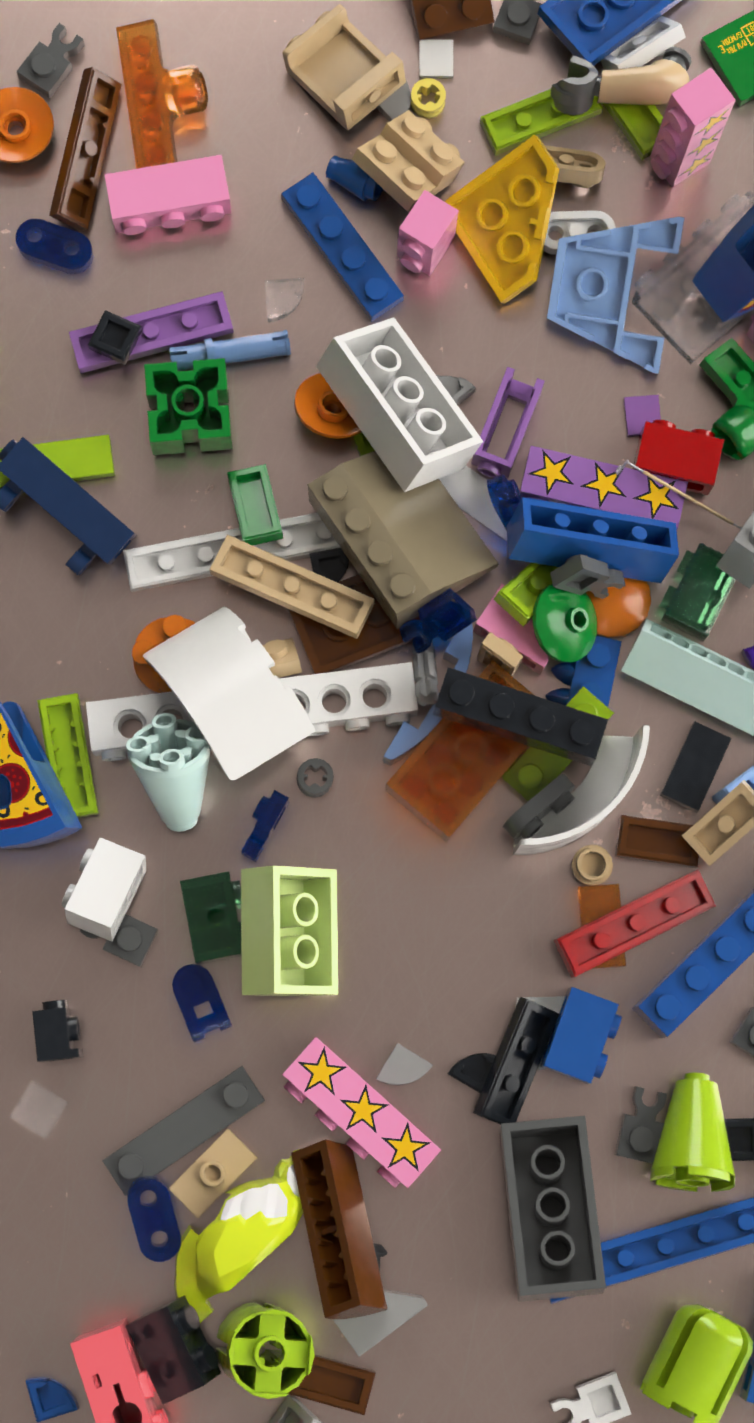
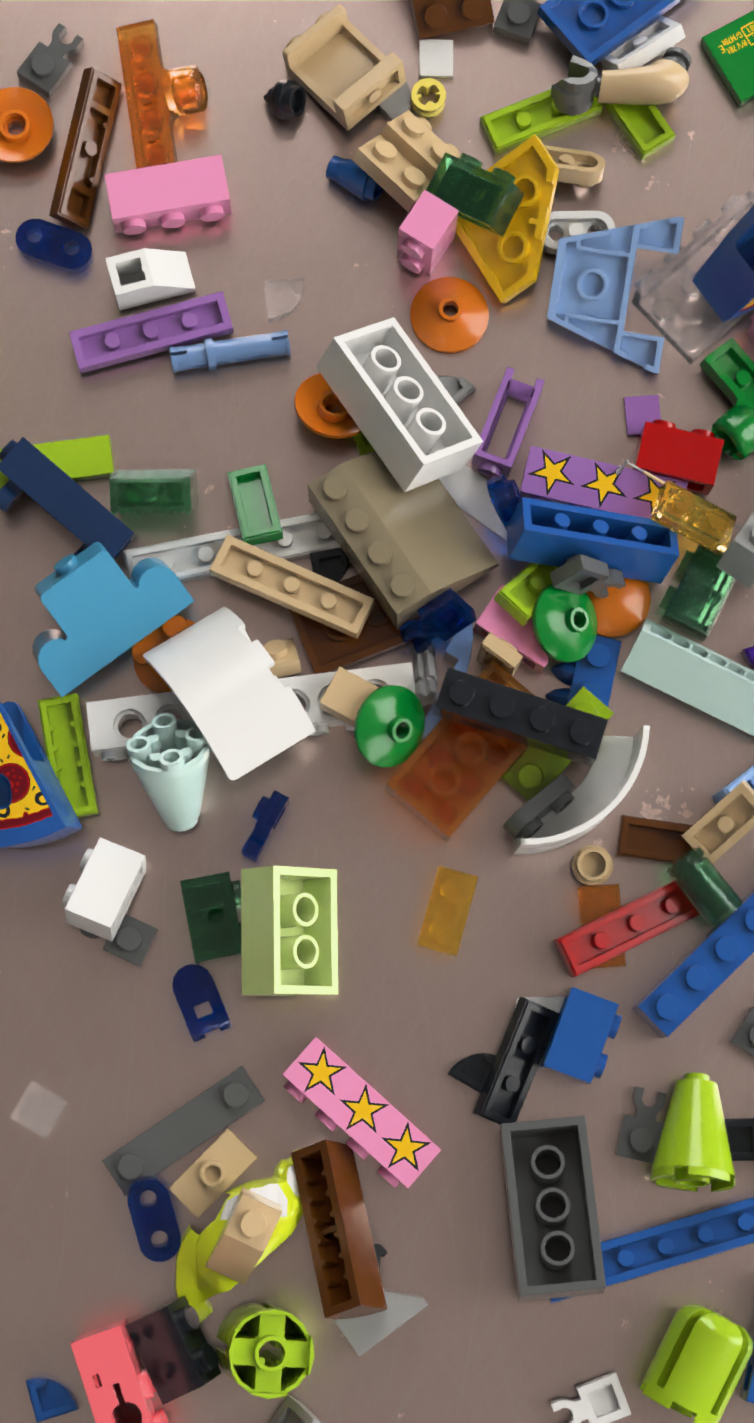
black brick [32,1000,83,1062] -> none
black tile [88,310,142,365] -> none
green brick [144,358,233,455] -> none
blue plate [281,172,404,322] -> none
reddish brown tile [287,1354,376,1415] -> none
dark grey bush [297,758,334,798] -> none
light grey tile [376,1043,433,1085] -> none
bright pink brick [650,67,736,188] -> none
black tile [660,721,732,813] -> none
none -> dark azure brick [32,542,194,697]
none -> white slope [105,248,196,311]
none -> clear green brick [109,469,198,515]
none -> tan slope [205,1187,282,1285]
none -> black plate [264,79,306,120]
none -> tan brick [320,666,379,727]
none -> green dish [354,685,425,767]
none -> orange dish [410,277,489,354]
none -> clear yellow plate [417,866,478,957]
none -> clear green brick [426,152,525,237]
none -> clear yellow plate [650,480,737,555]
none -> clear green piece [667,846,743,927]

